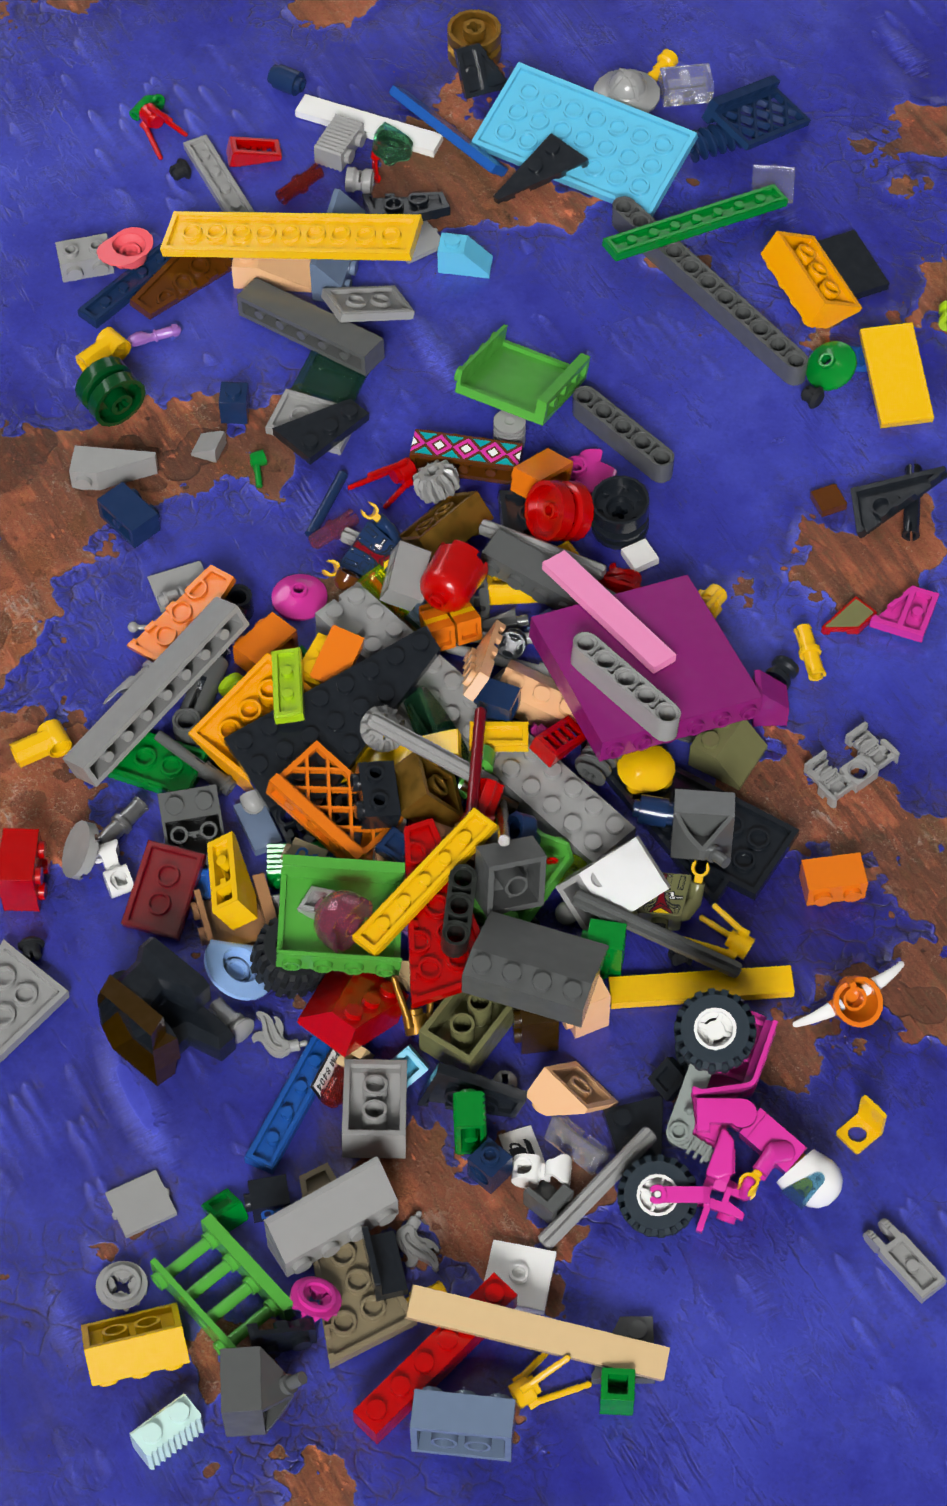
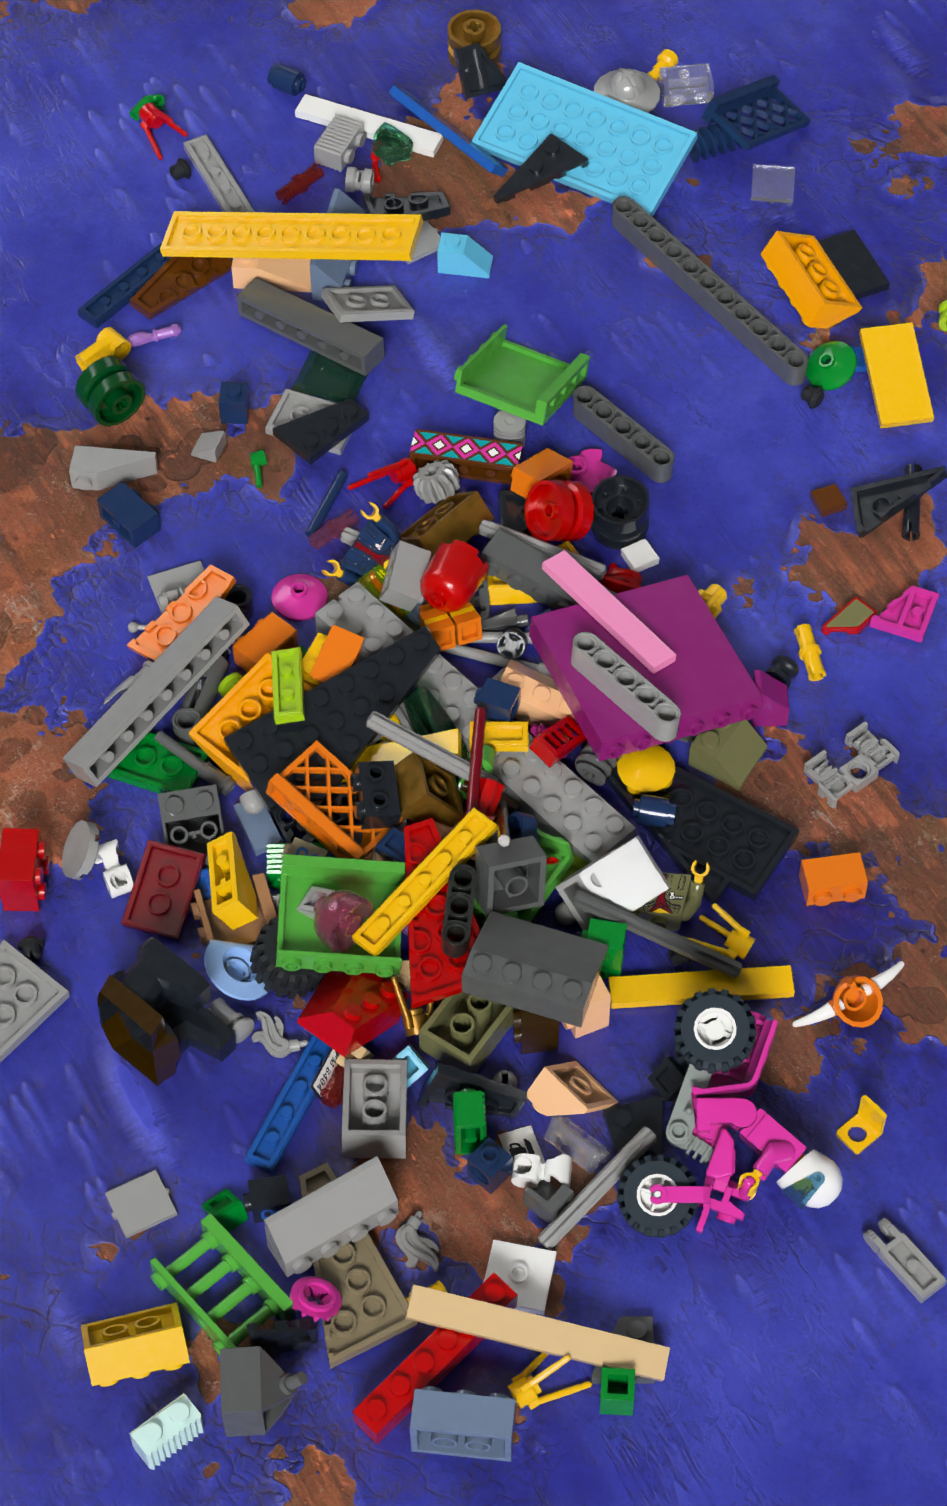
yellow piece [9,719,73,768] -> none
light grey brick [55,233,114,283] -> none
flat silver pin [95,796,149,845] -> none
light grey gear [96,1261,148,1312] -> none
coral piece [97,227,154,270] -> none
red slope [226,136,282,167] -> none
reddish brown hinge [334,567,359,591] -> none
light grey gear [360,705,406,752] -> none
black panel [361,1226,408,1302] -> none
light nougat wing [462,620,506,701] -> none
green tile [602,184,788,261] -> none
dark grey piece [670,789,735,868] -> none

